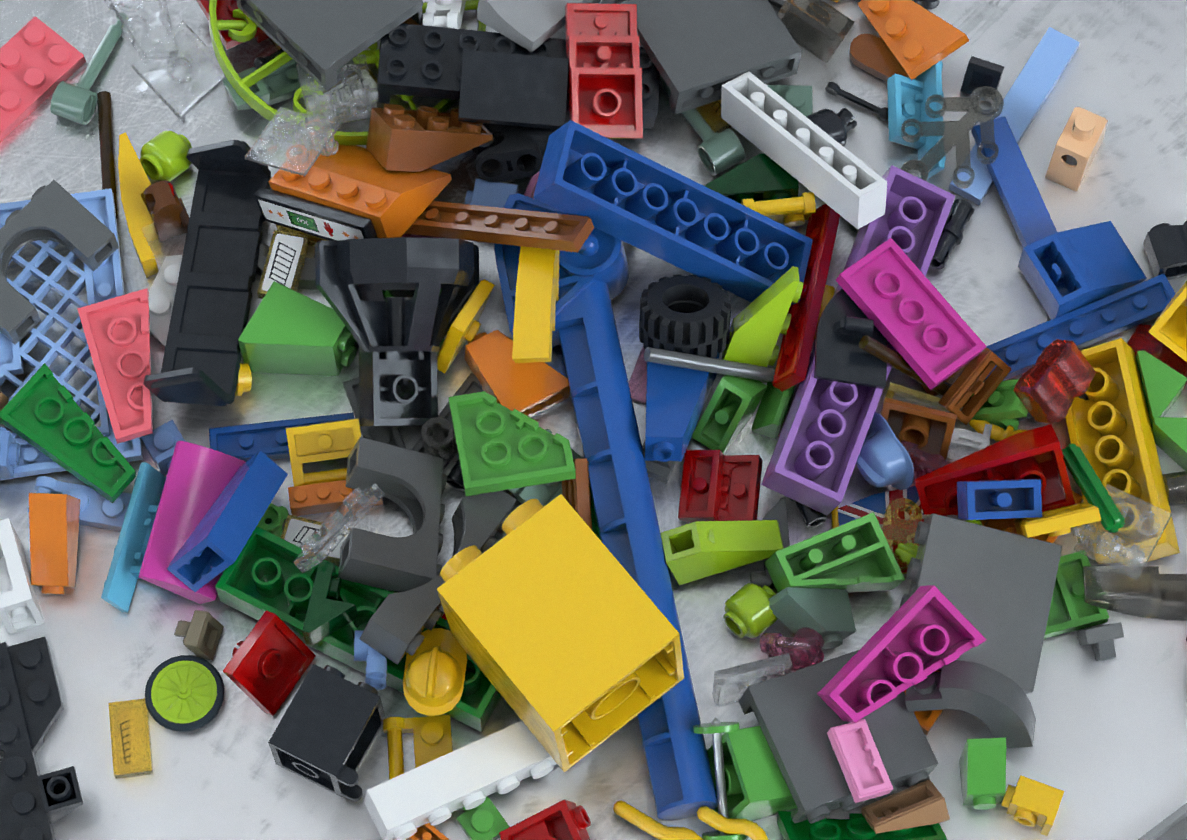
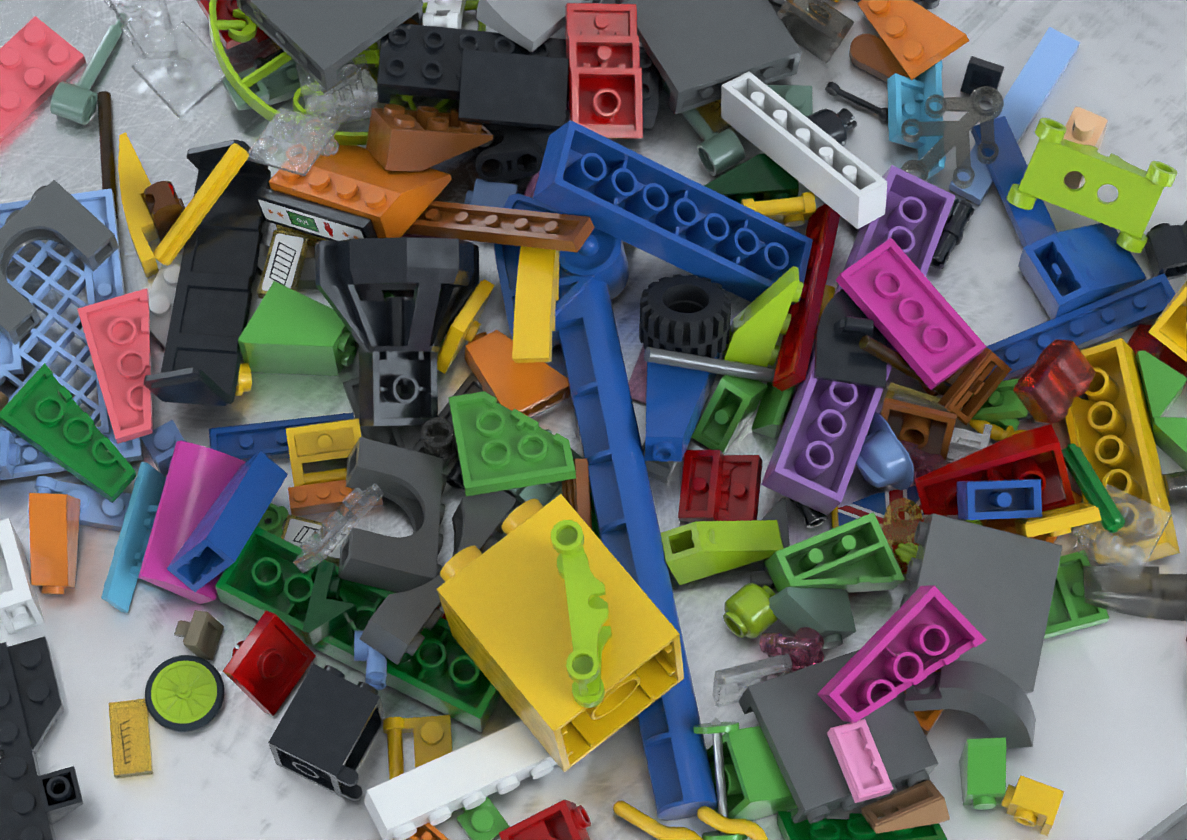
lime head [140,130,192,181] -> none
yellow piece [403,628,467,716] -> none
dark grey tile [1077,622,1124,661] -> none
none -> yellow axle [153,143,249,266]
none -> lime piece [551,520,612,708]
none -> lime piece [1006,118,1178,253]

